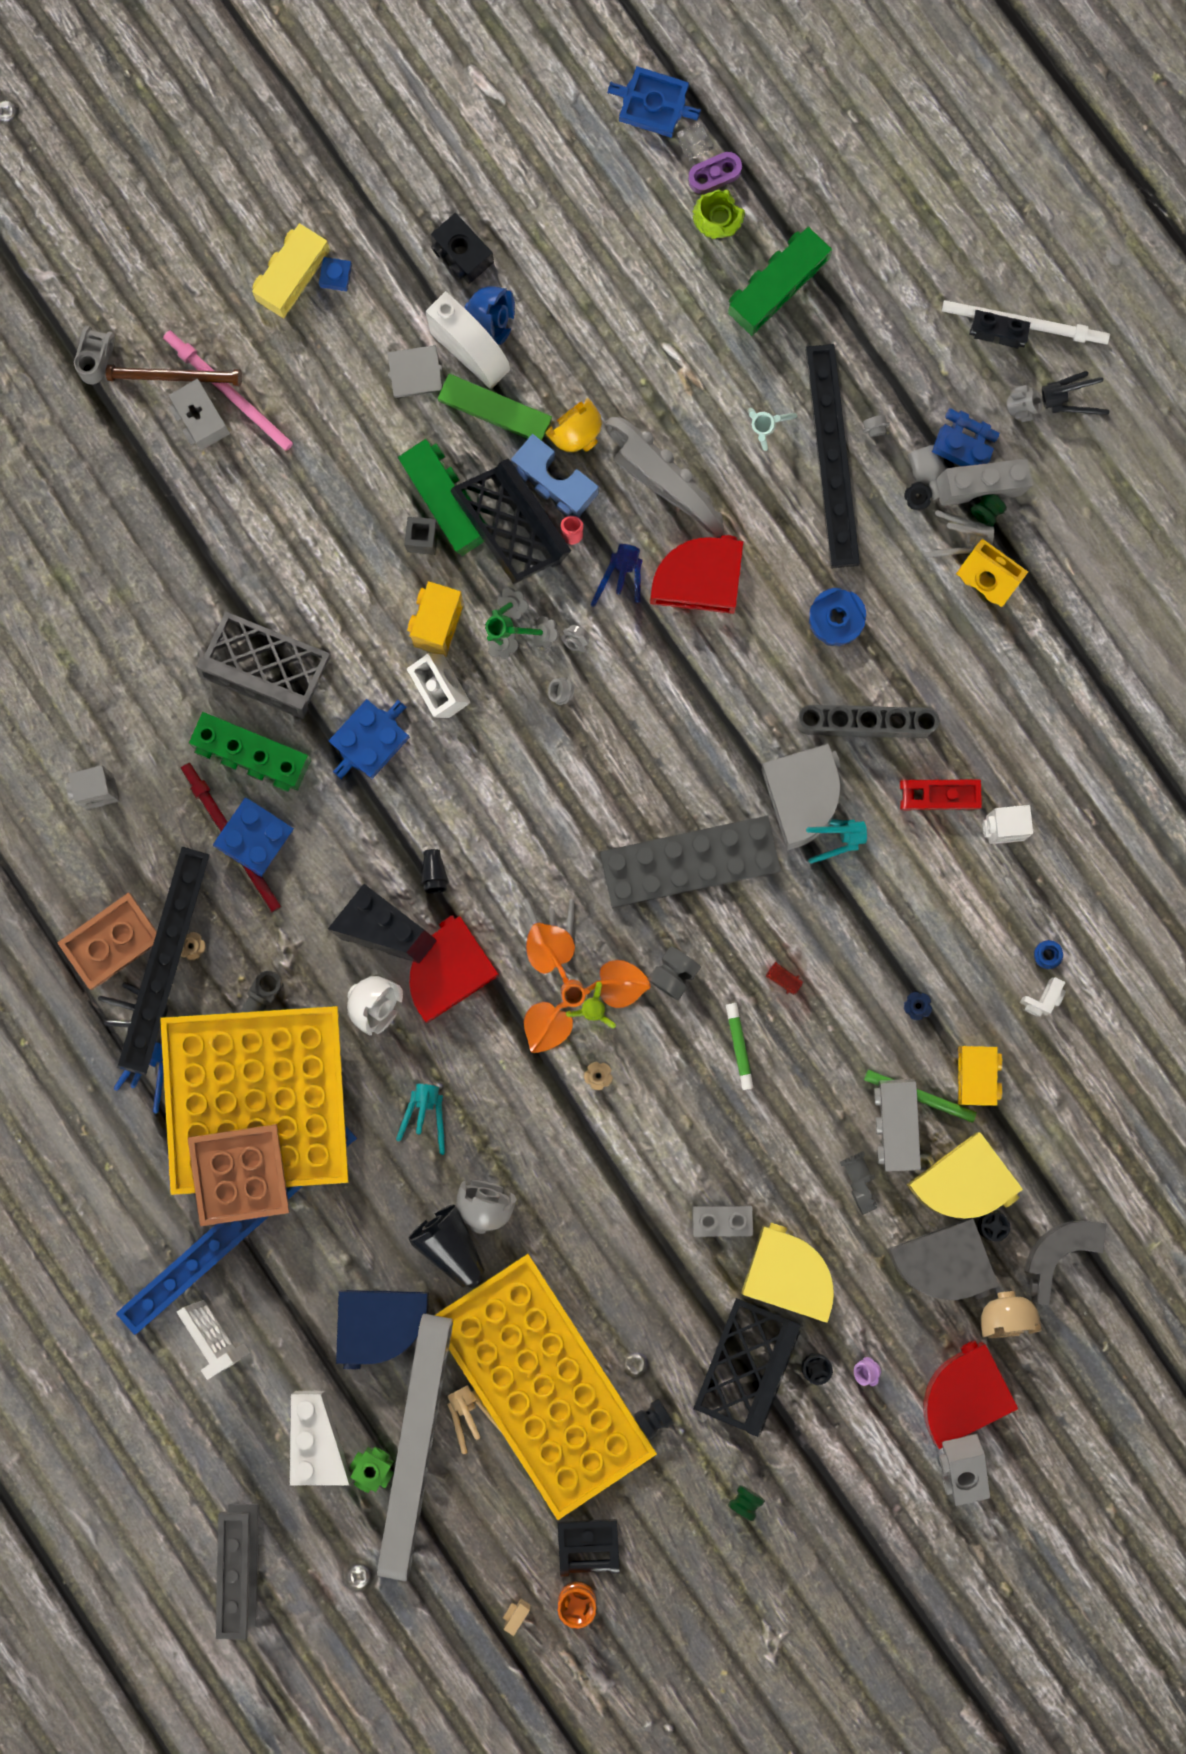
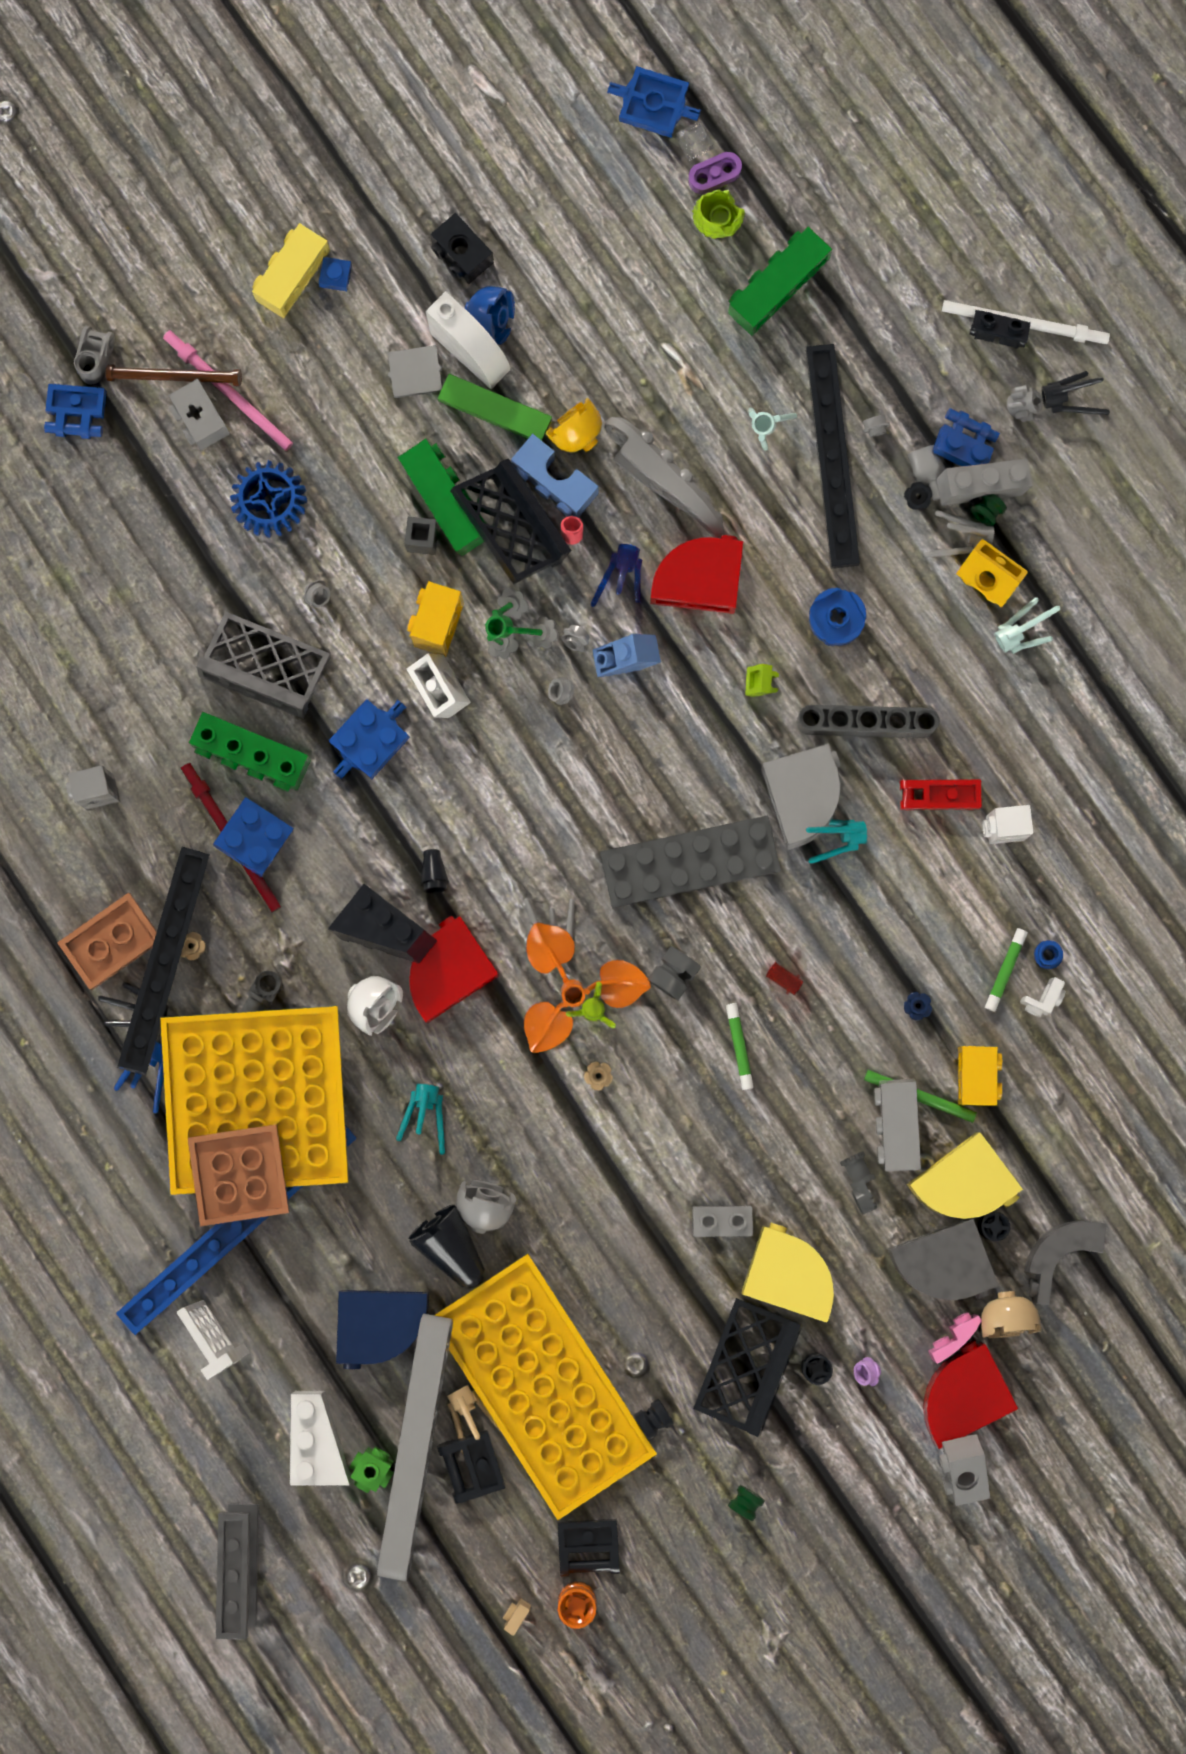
none -> blue plate [44,384,107,439]
none -> blue gear [230,460,308,538]
none -> light grey plate [303,580,330,607]
none -> black plate [437,1429,506,1504]
none -> medium blue slope [592,634,661,677]
none -> lime tile [745,664,779,697]
none -> bright pink slope [928,1312,981,1364]
none -> bright green bar [984,928,1028,1012]
none -> light aqua plant [994,597,1060,654]

